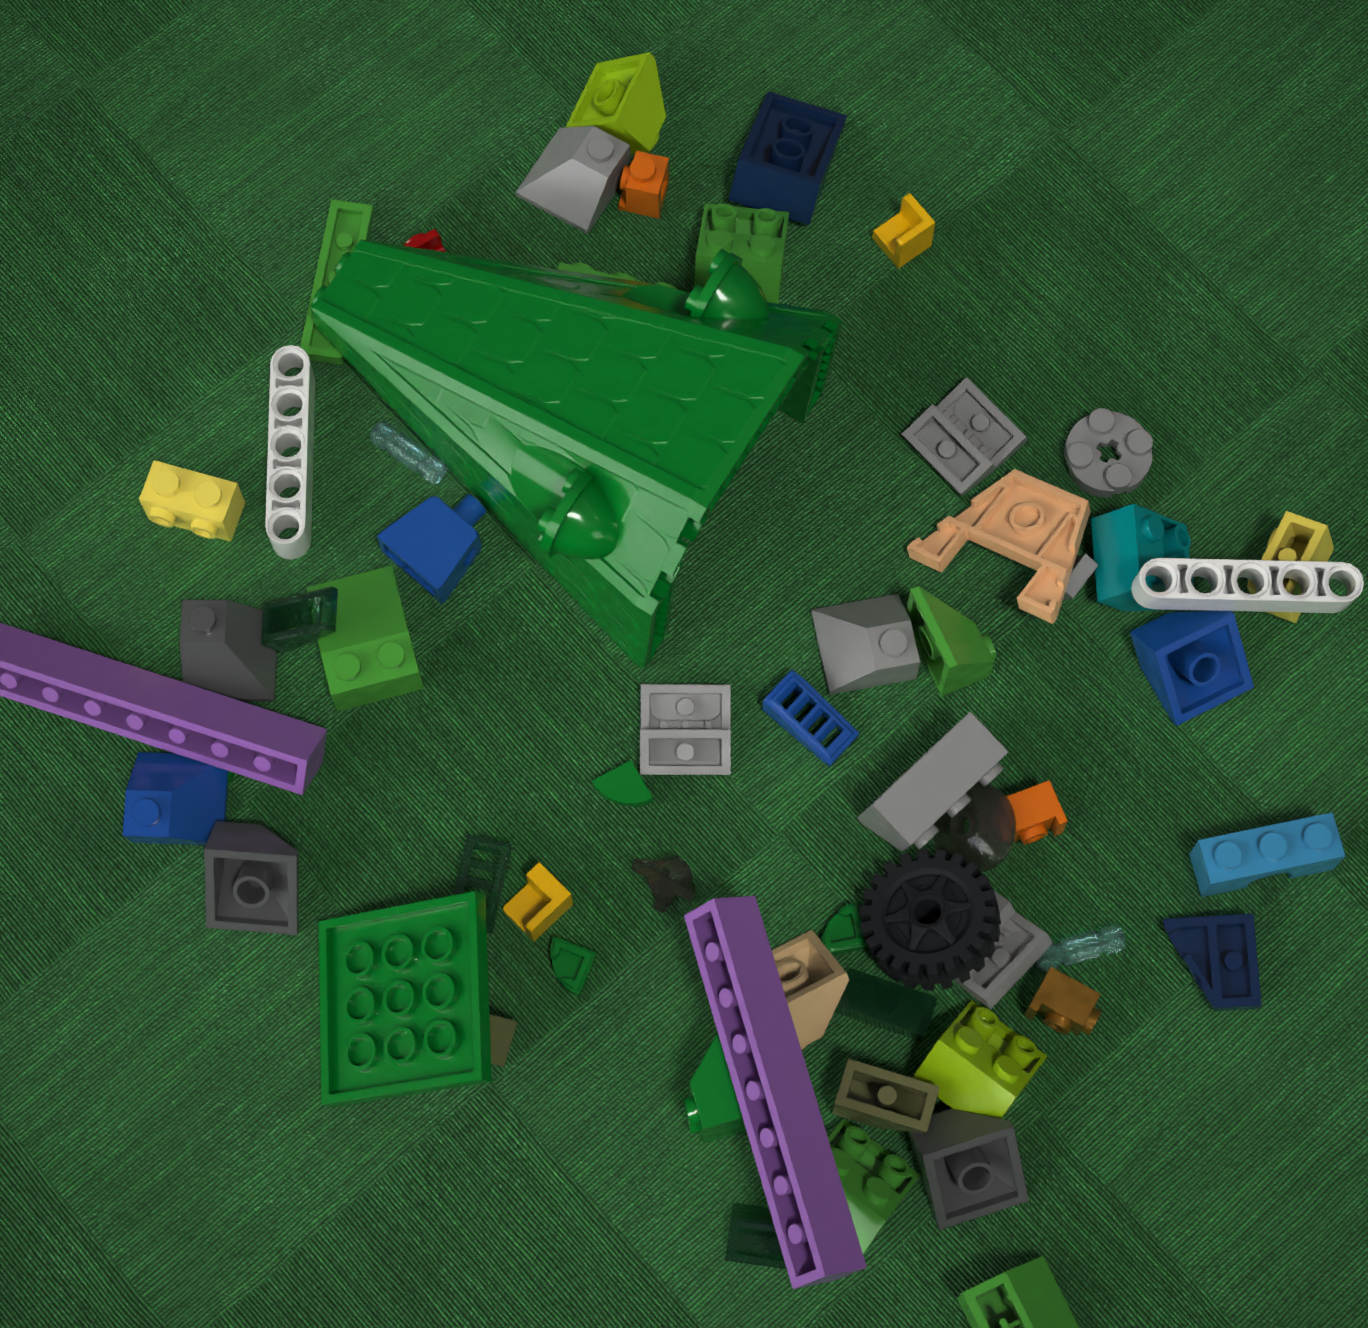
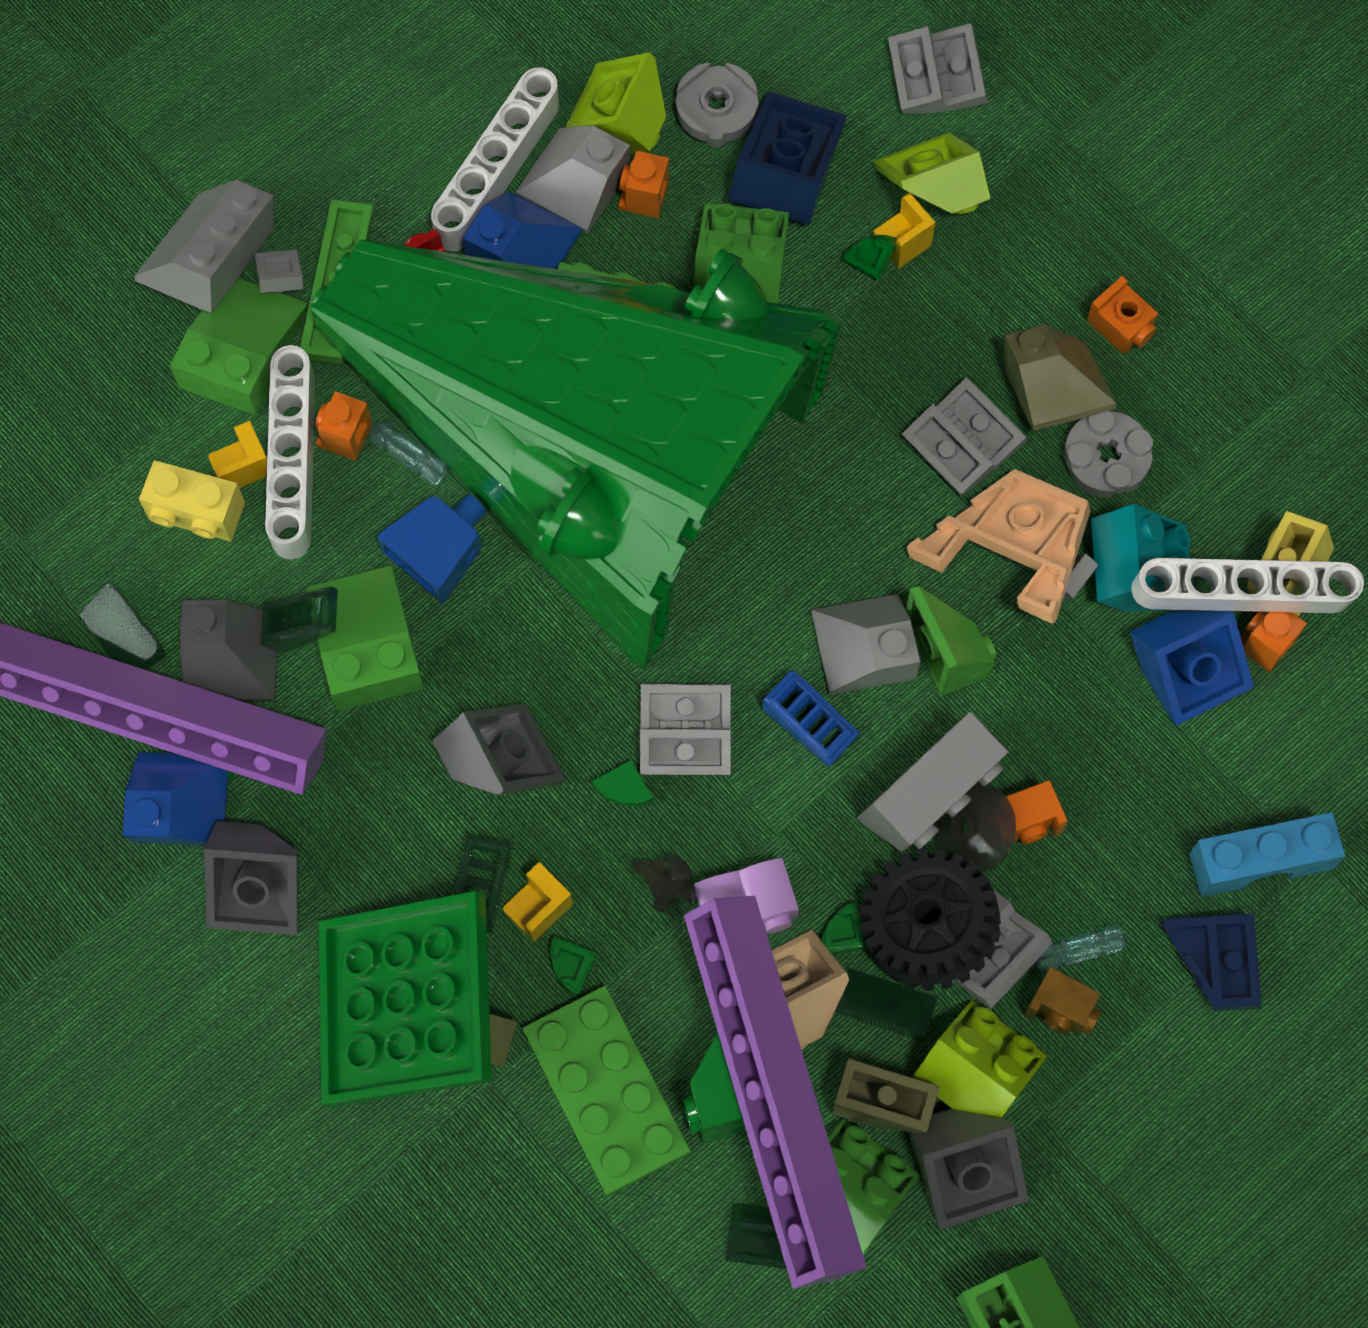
none -> clear green slope [79,582,167,671]
none -> light grey slope [135,179,274,313]
none -> bright green slope [170,278,309,416]
none -> yellow panel [208,421,267,488]
none -> light grey plate [254,250,303,293]
none -> orange brick [315,391,373,461]
none -> white beam [431,67,559,251]
none -> dark grey slope [432,703,565,795]
none -> blue slope [463,191,582,269]
none -> bright green plate [522,986,691,1197]
none -> light grey plate [675,62,759,148]
none -> lavender brick [694,858,799,933]
none -> green tile [842,235,897,280]
none -> lime slope [873,132,991,214]
none -> light grey slope [888,23,989,114]
none -> olive slope [1004,324,1116,431]
none -> orange brick [1087,276,1158,355]
none -> orange brick [1241,612,1307,673]

